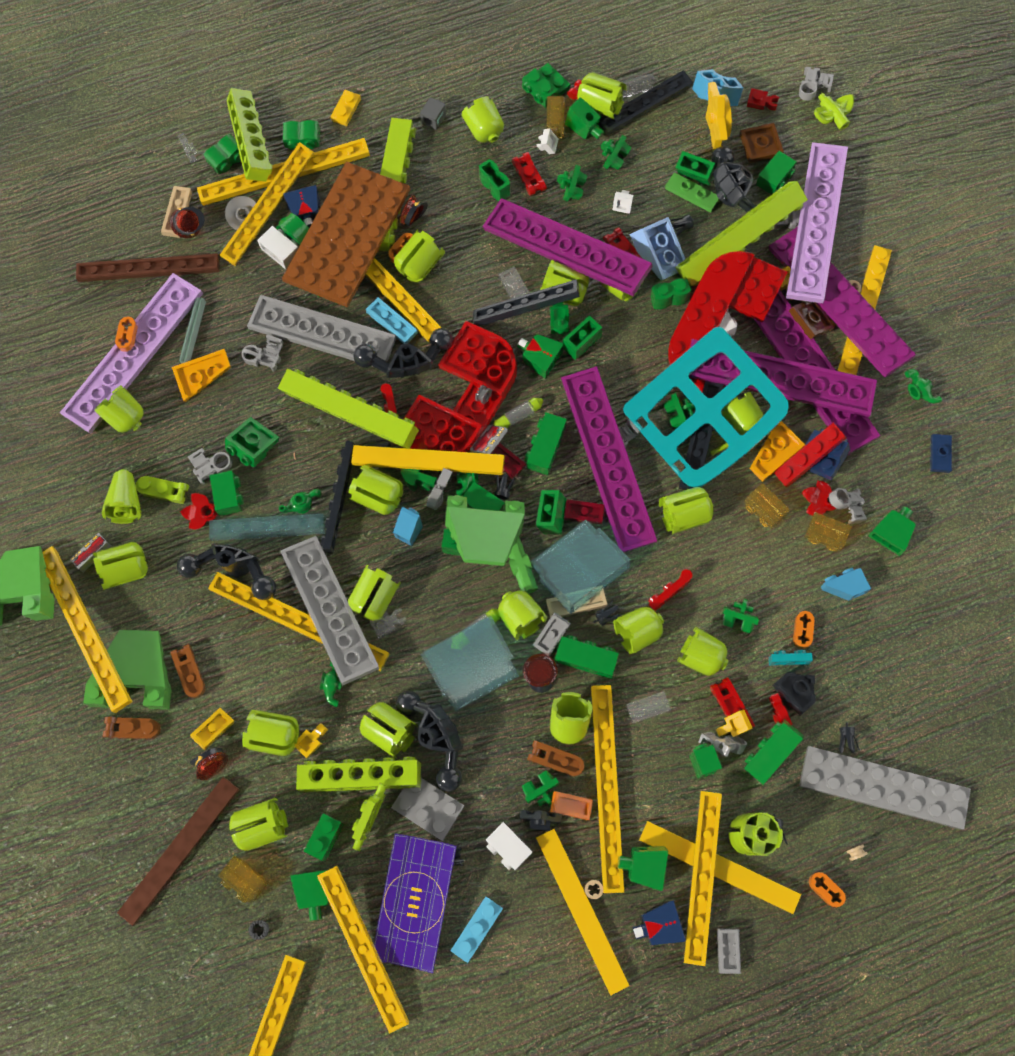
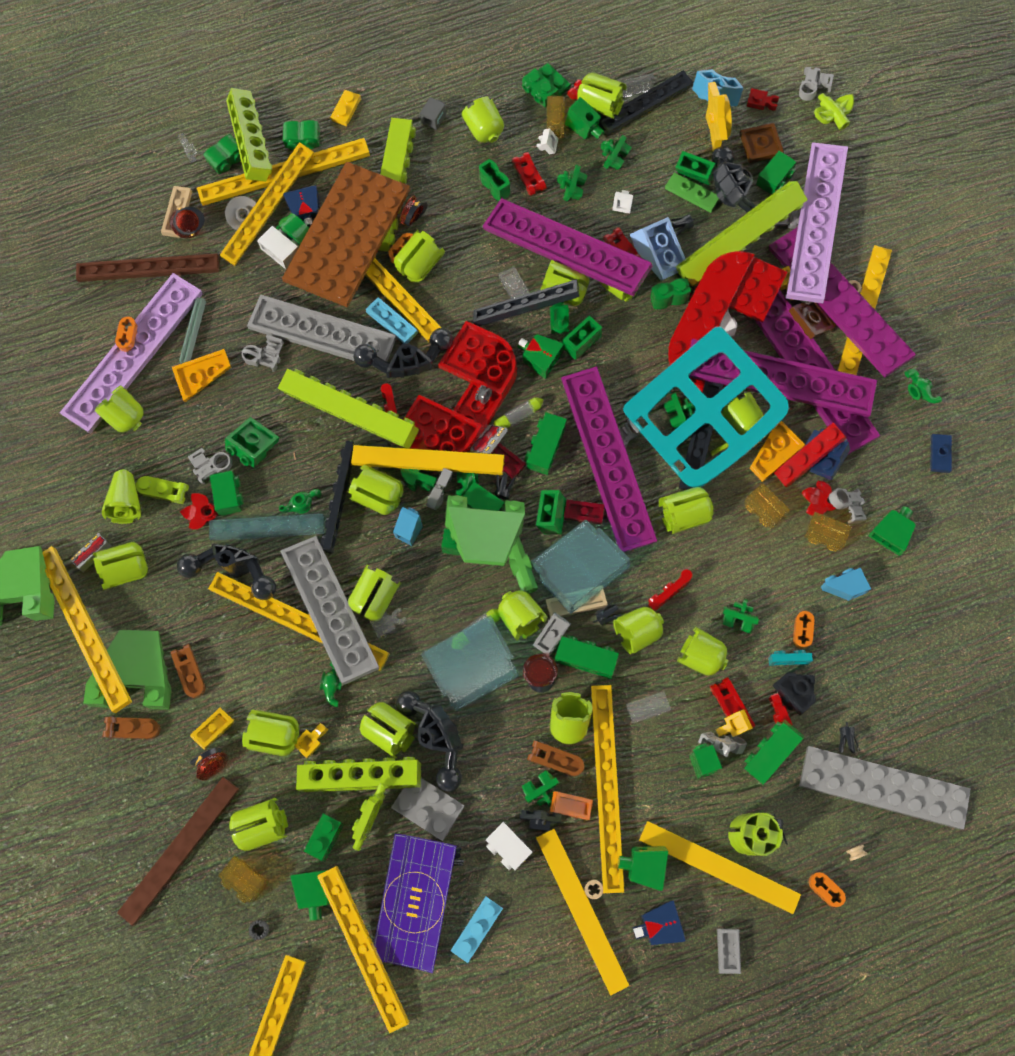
yellow plate [684,791,722,966] -> none

